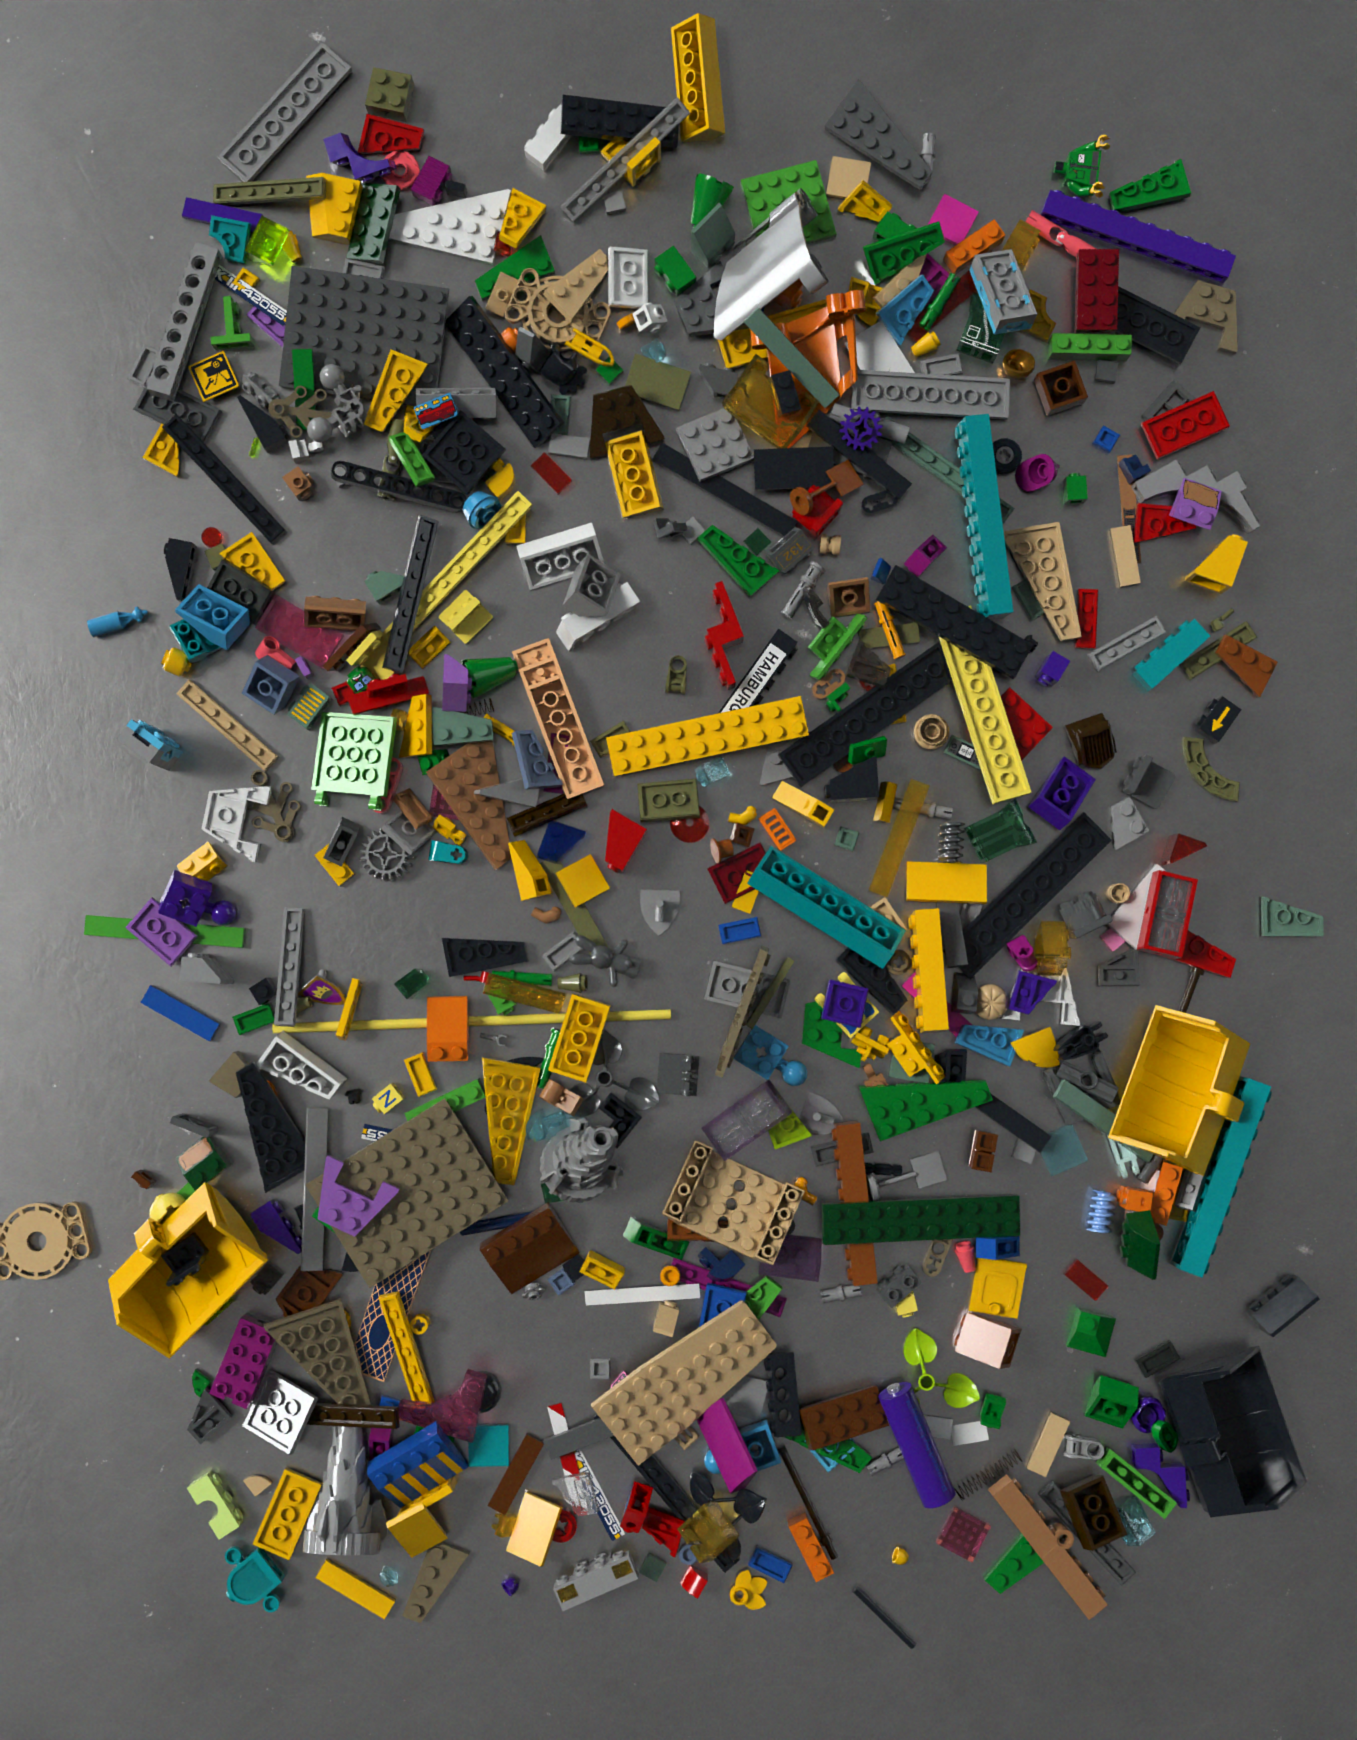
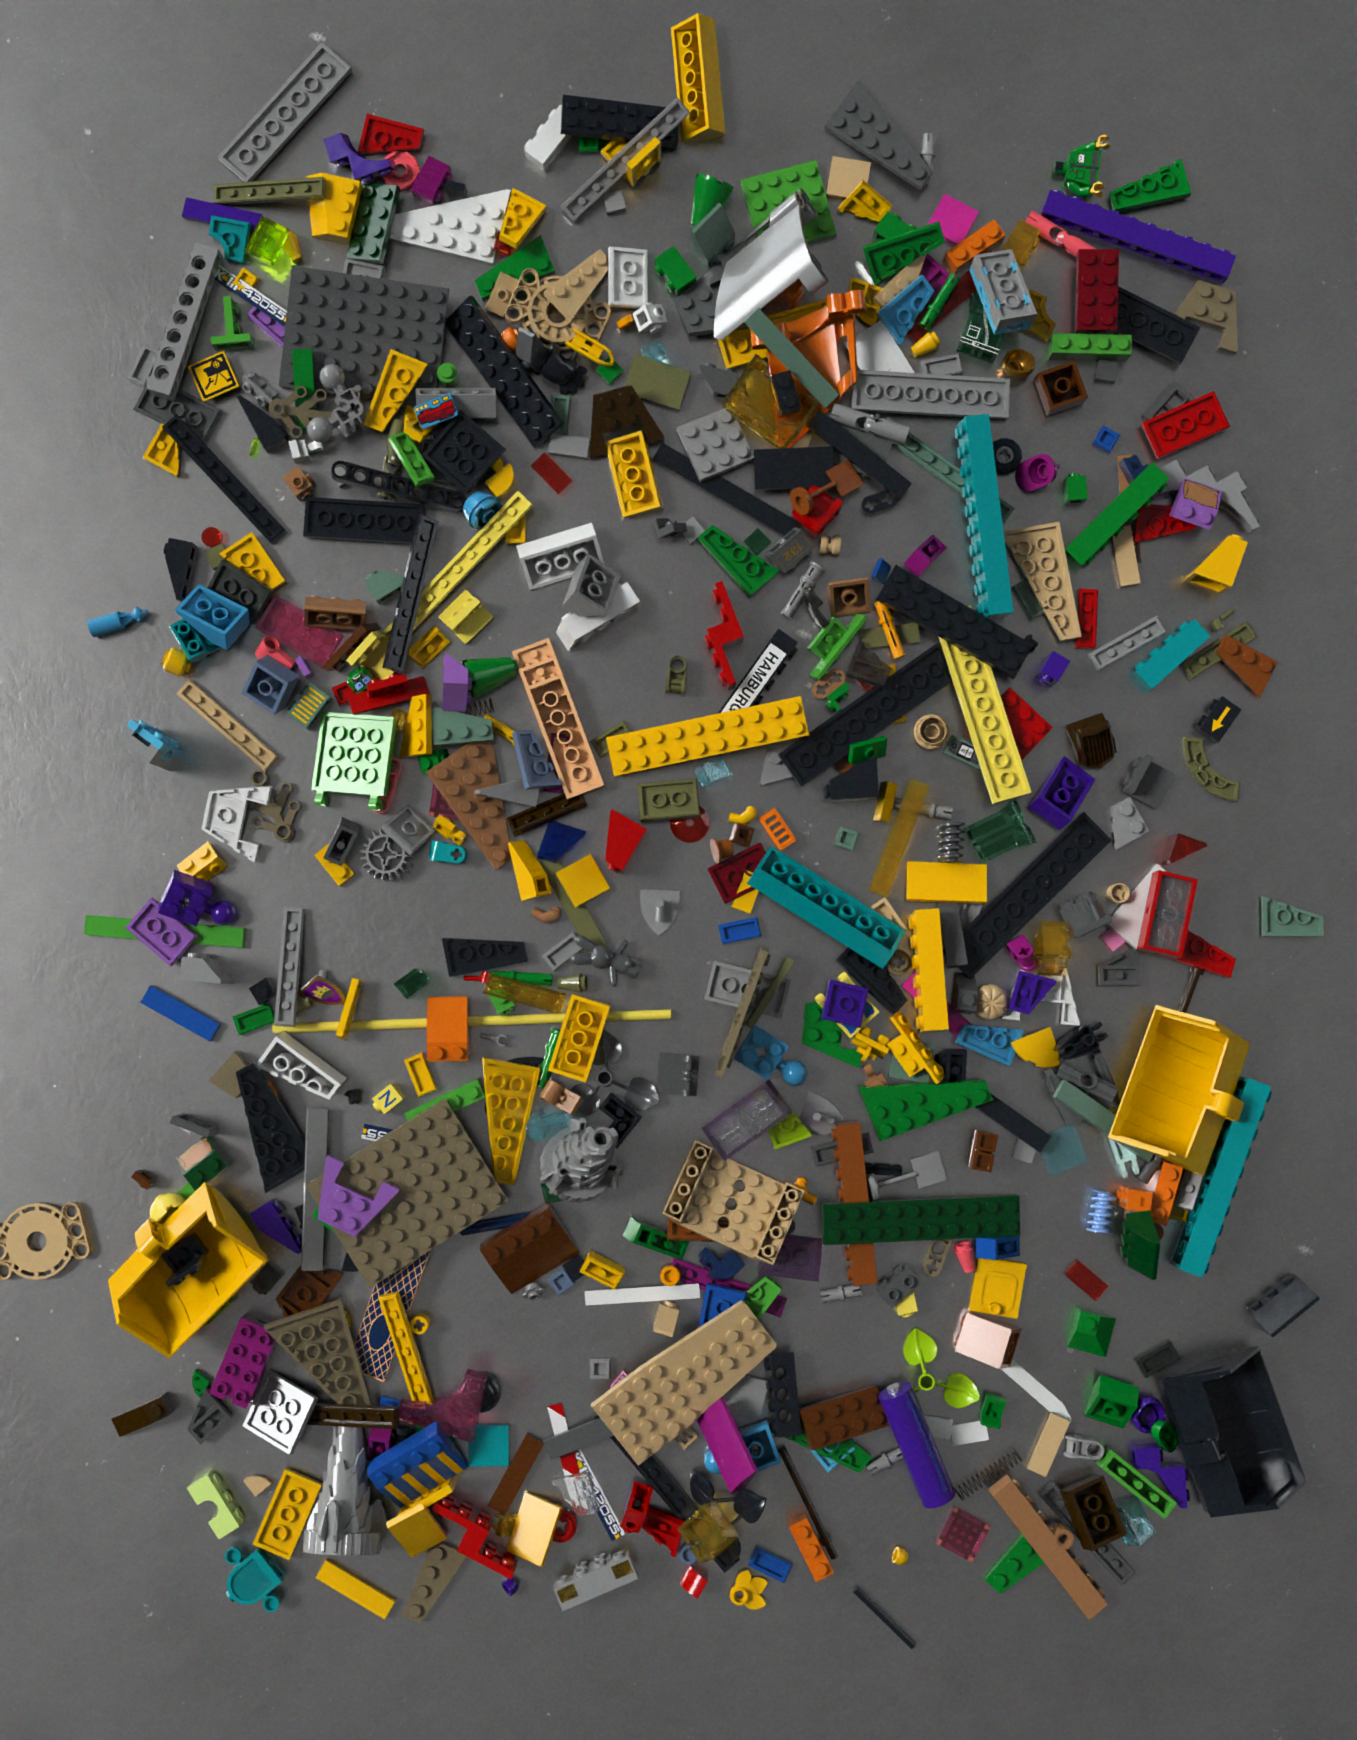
olive brick [365,67,414,122] -> none
clear light blue plate [379,1566,398,1587] -> none
medium nougat tile [393,788,433,829] -> none
sand green tile [639,1553,666,1582] -> none
yellow slope [772,781,835,828] -> none
dark purple gear [839,407,883,450] -> none
none -> dark brown slope [111,1392,175,1437]
none -> black plate [303,497,425,544]
none -> black wheel [391,1425,413,1447]
none -> red bracket [432,1494,518,1579]
none -> bright green brick [437,363,459,388]
none -> white sticker [1001,1359,1072,1423]
none -> green brick [1065,462,1169,566]

